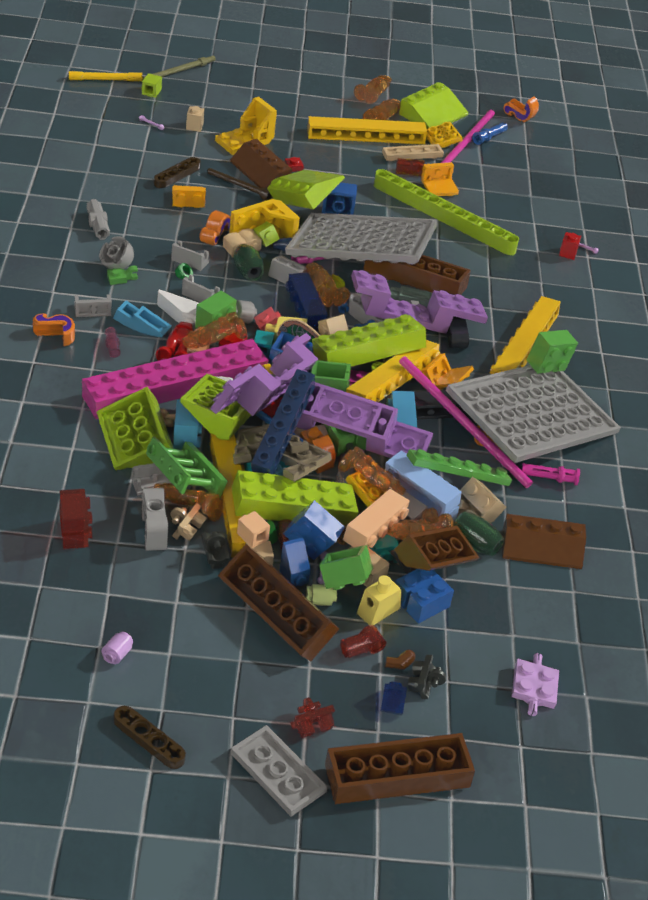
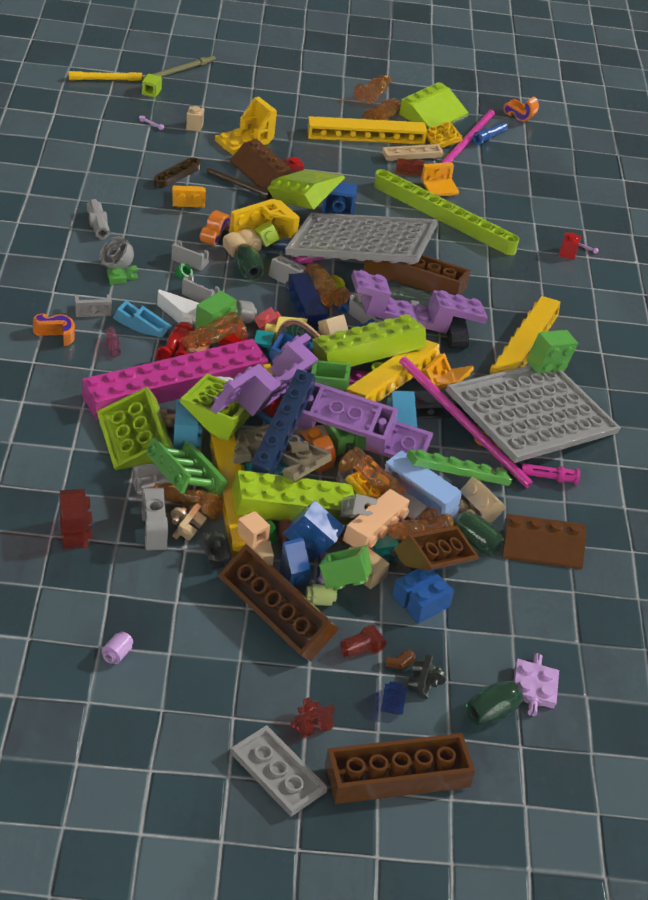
dark brown beam [114,705,186,769] -> none
light yellow torso [357,575,401,627] -> none
none -> light grey hinge [339,494,378,519]
none -> clear green piece [465,681,523,725]

